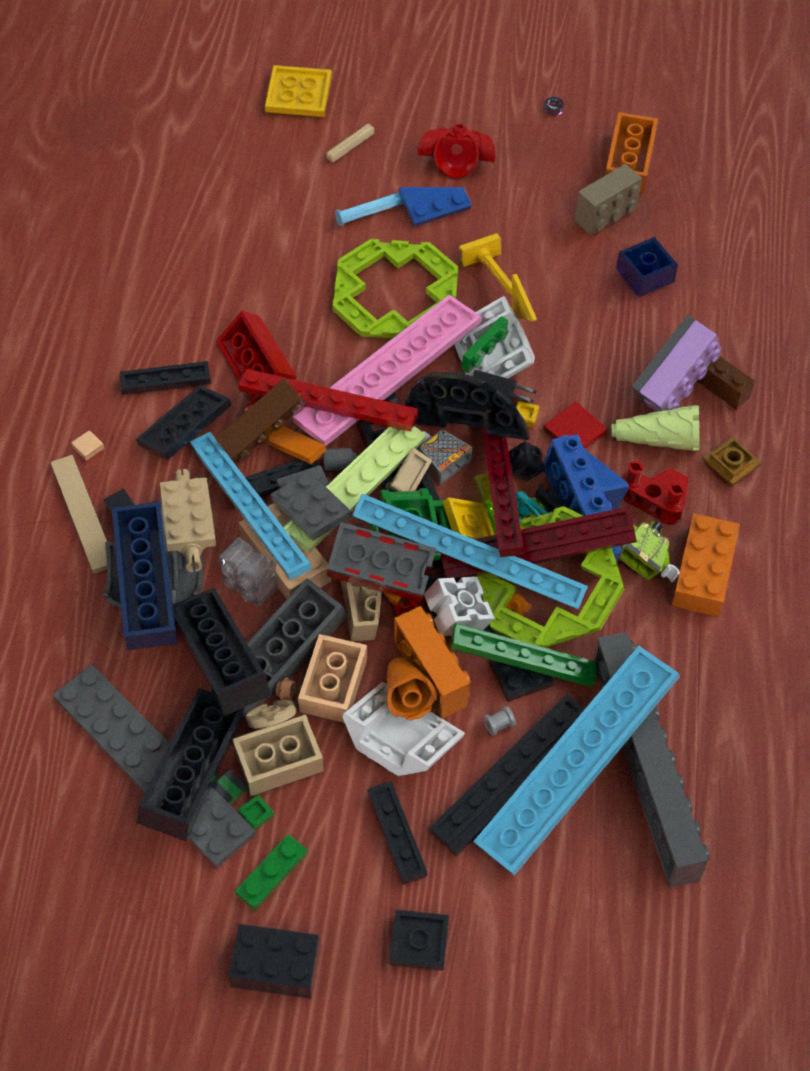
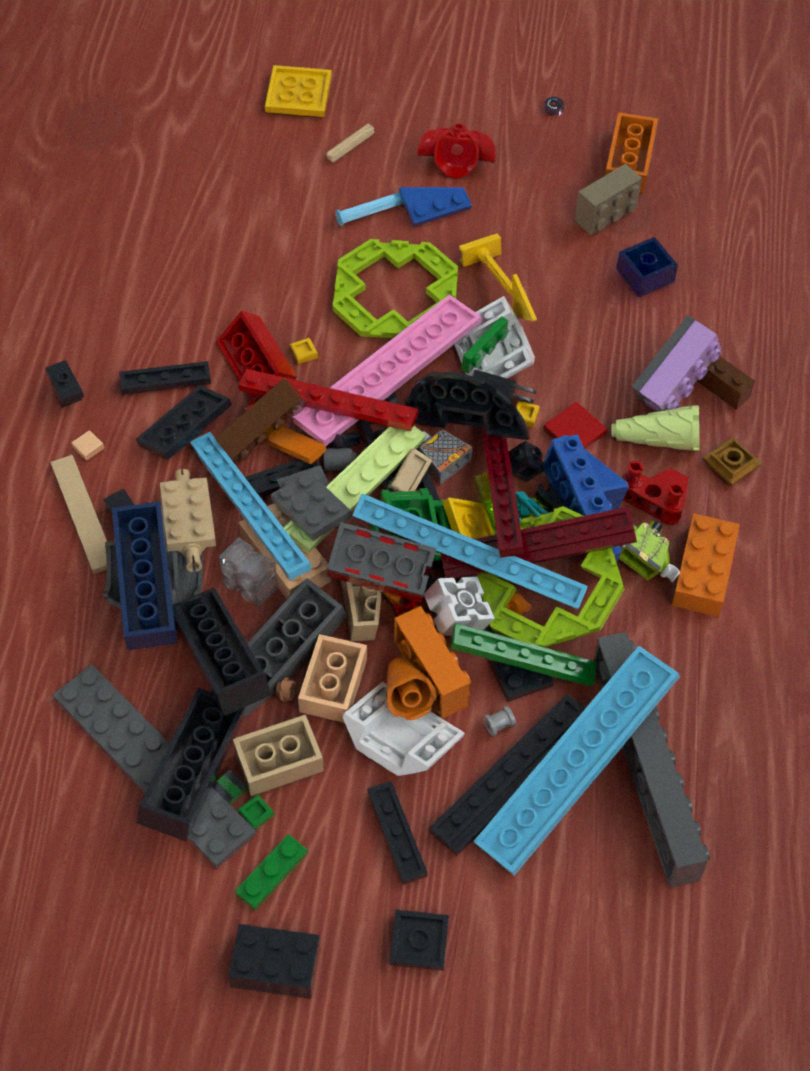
tan tile [246,700,297,728] -> none
none -> black brick [45,360,84,408]
none -> yellow tile [289,338,318,365]
none -> black piece [332,432,362,448]

